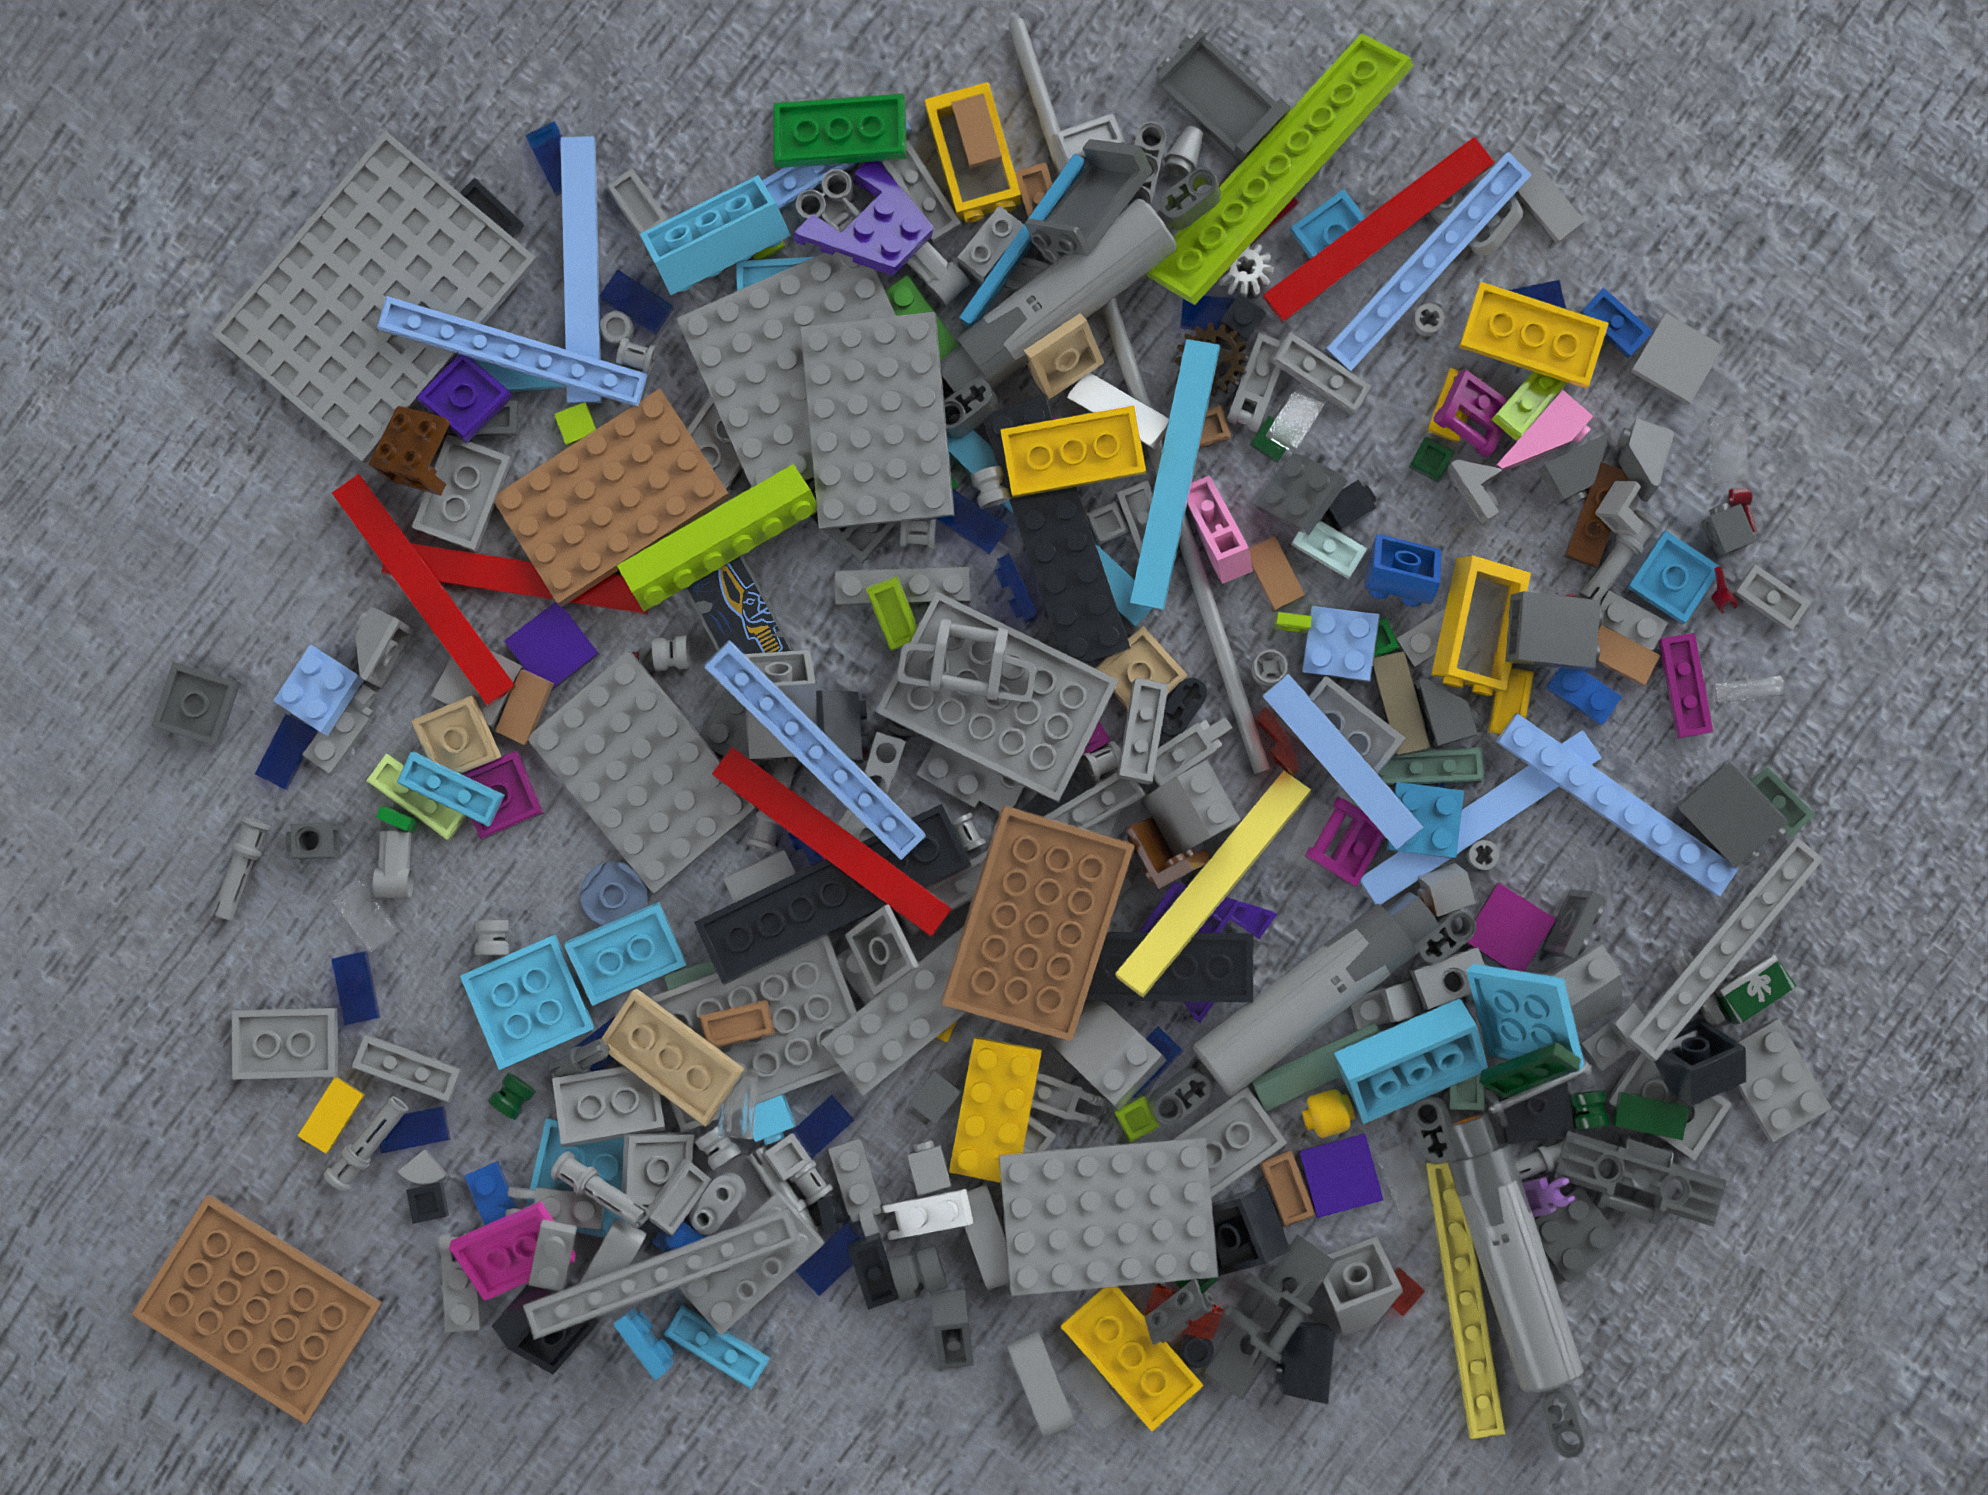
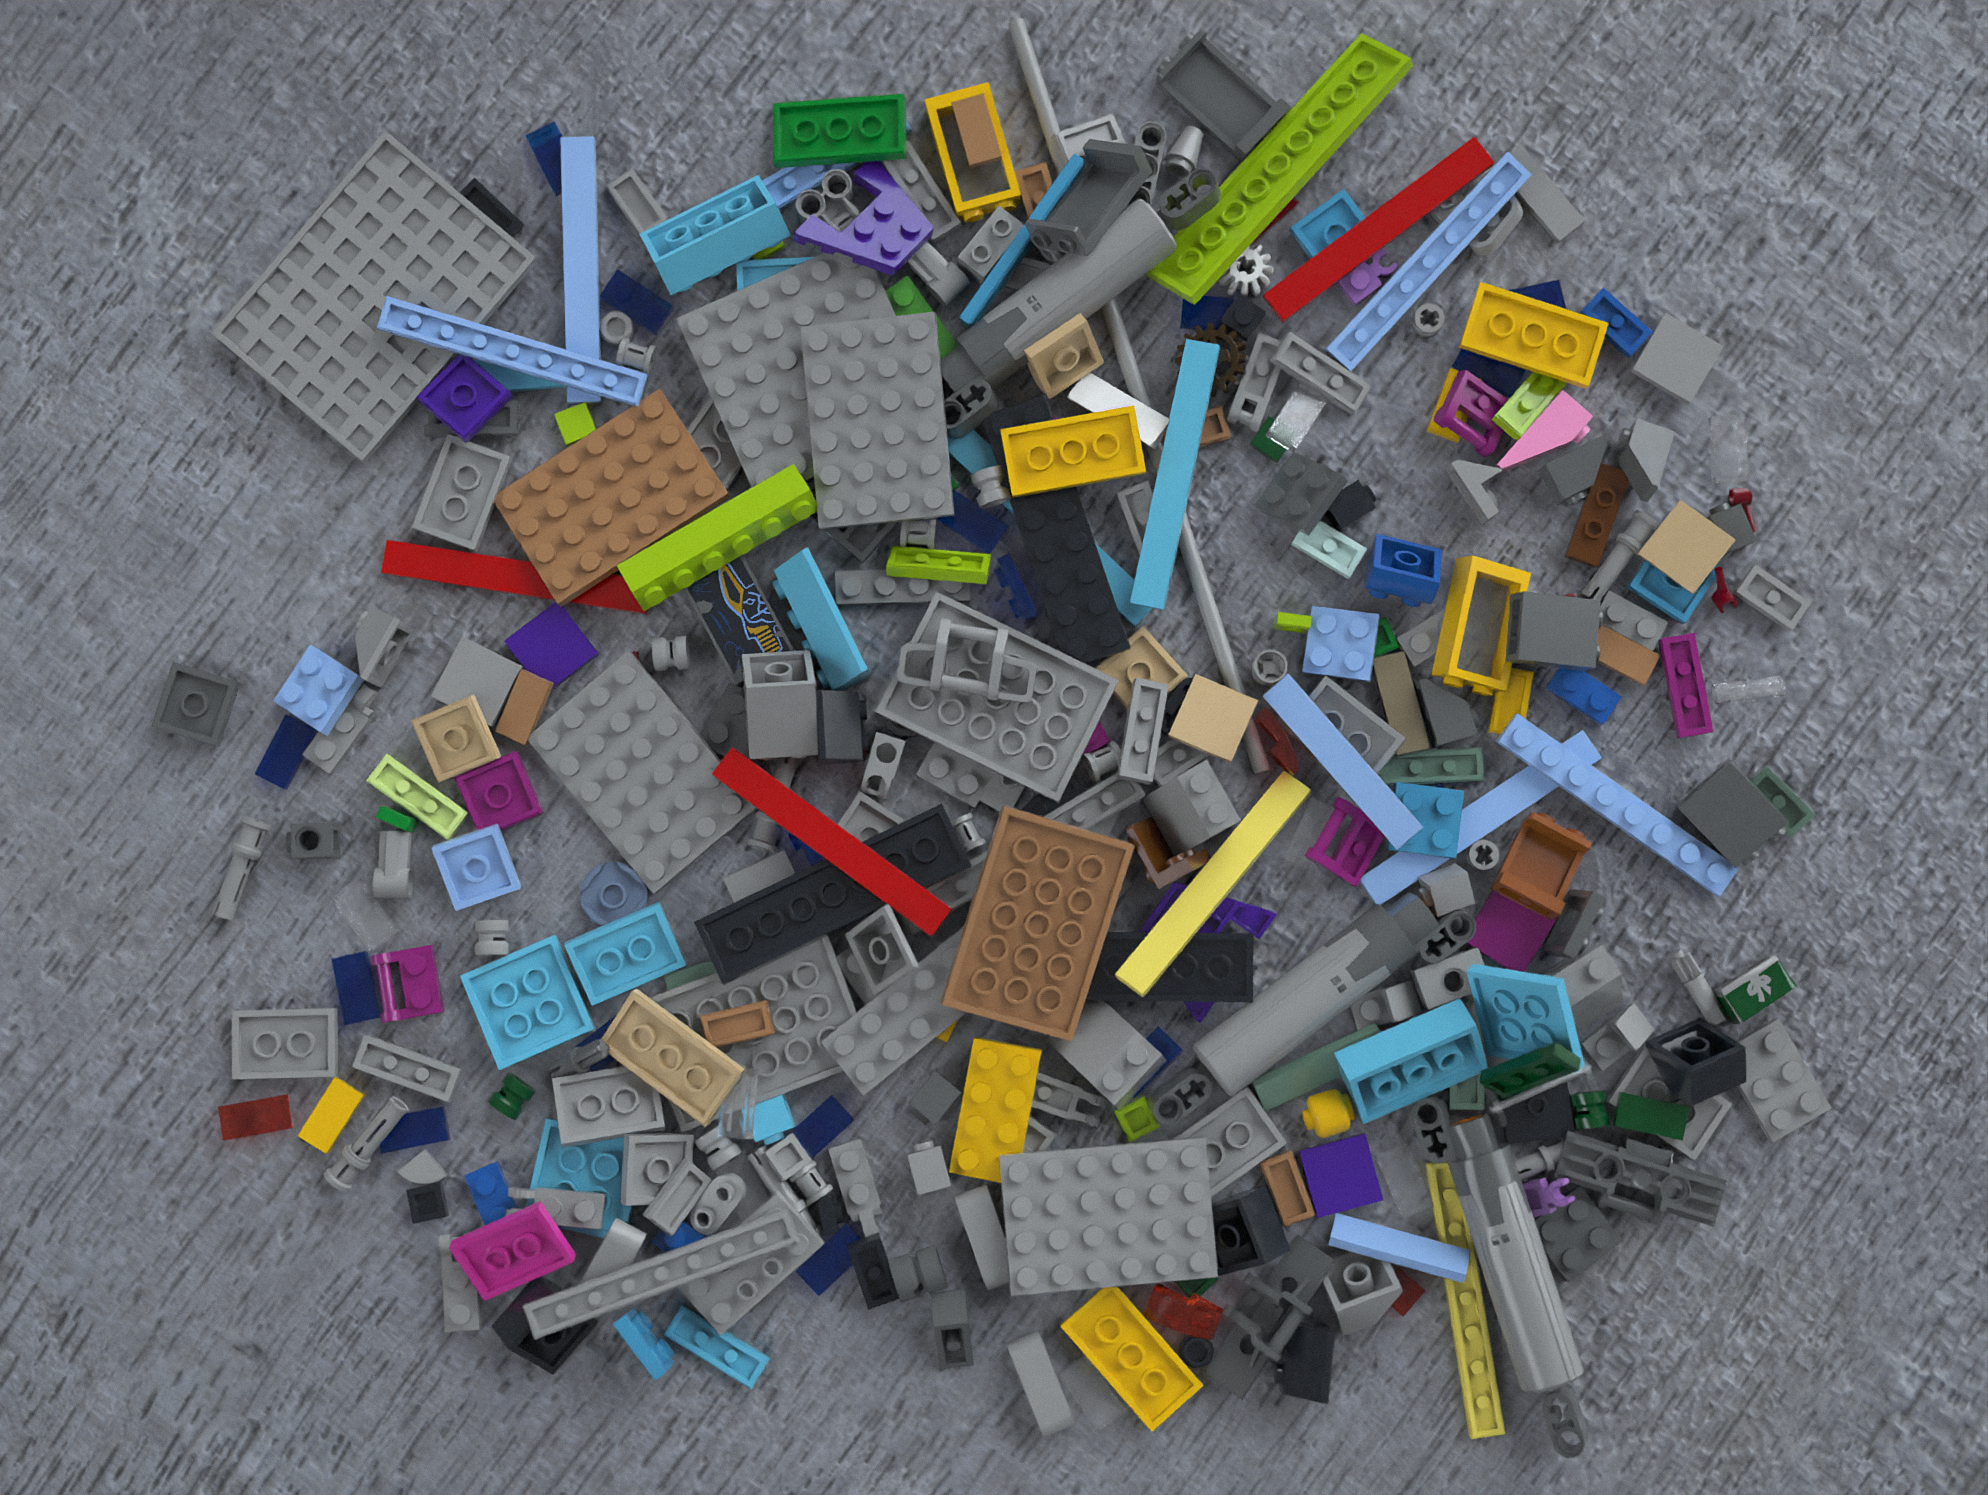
medium nougat plate [131,1195,383,1425] -> none
red tile [332,474,516,706] -> none
reddish brown bracket [369,406,450,496] -> none
medium azure tile [397,752,505,826] -> none
light grey plate [529,1219,577,1291] -> none
light grey pin [551,1151,649,1228] -> none
light blue plate [704,640,926,859] -> none
lime tile [866,575,918,651] -> none
white hinge [881,1189,974,1240] -> none
light grey tile [1086,501,1130,546] -> none
dark grey hinge [1145,1279,1215,1345] -> none
bright pink slope [1186,475,1253,584] -> none
medium nougat tile [1249,536,1305,611] -> none
dark green tile [1409,436,1455,483] -> none
light grey panel [1595,481,1644,534] -> none
light grey plate [1626,837,1824,1062] -> none
none -> clear red slope [218,1094,293,1141]
none -> magenta plate [371,945,444,1023]
none -> light blue plate [432,823,521,911]
none -> medium azure slope [772,547,871,691]
none -> lime tile [886,546,991,584]
none -> tan tile [1168,674,1258,764]
none -> light blue tile [1328,1213,1471,1283]
none -> medium lavender plate [1336,249,1397,307]
none -> clear blue plate [1452,348,1526,398]
none -> dark orange panel [1490,812,1592,921]
none -> tan tile [1638,499,1736,595]

